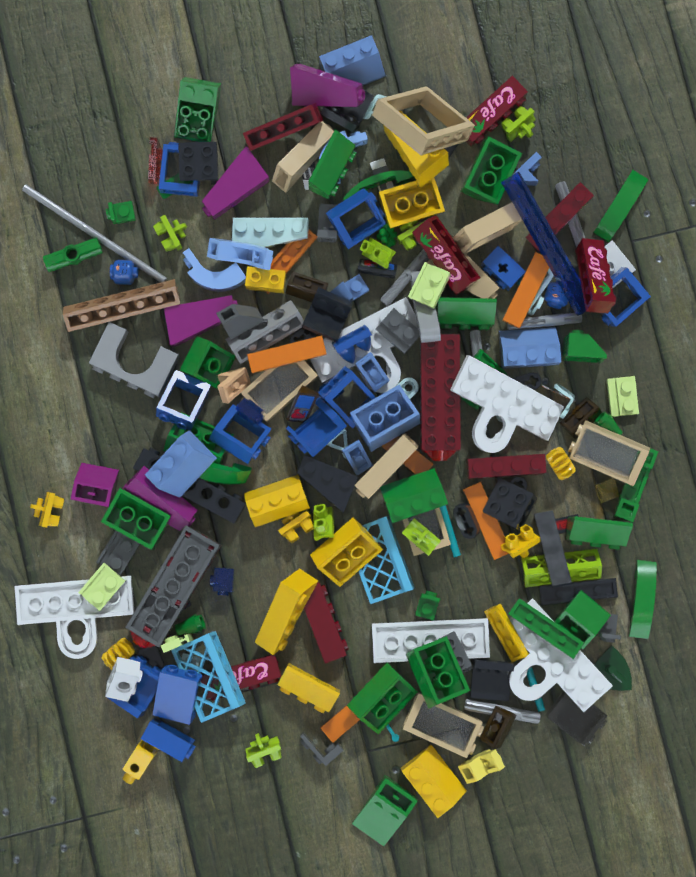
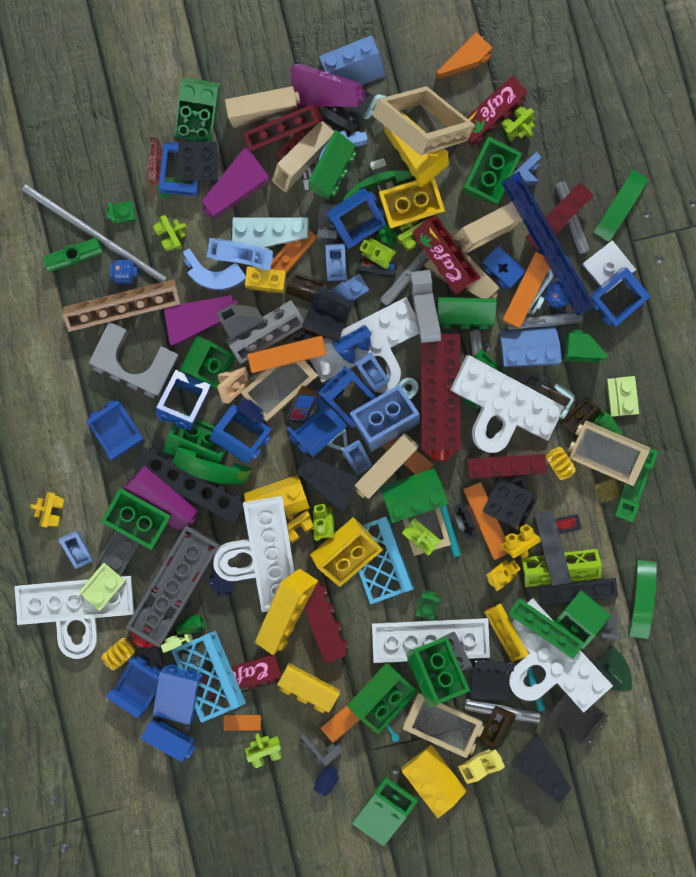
magenta slope [70,463,120,507] -> none
white brick [105,657,142,702] -> none
yellow torso [122,740,159,784] -> none
medium blue slope [145,430,217,498] -> none
dark grey plate [375,308,420,354] -> none
yellowish green plate [408,262,451,309] -> none
green slope [565,516,633,550] -> none
dark red brick [575,238,616,314] -> none
none -> medium blue slope [59,531,93,569]
none -> blue panel [86,400,145,461]
none -> white plate [213,496,294,612]
none -> orange sticker [224,715,261,731]
none -> tan slope [225,86,300,128]
none -> clear red wing [276,130,307,163]
none -> clear blue brick [313,766,340,797]
none -> medium blue slope [325,244,346,281]
none -> orange slope [436,32,492,80]
none -> yellow hips [486,560,520,591]
none -> black wedge [511,733,571,804]

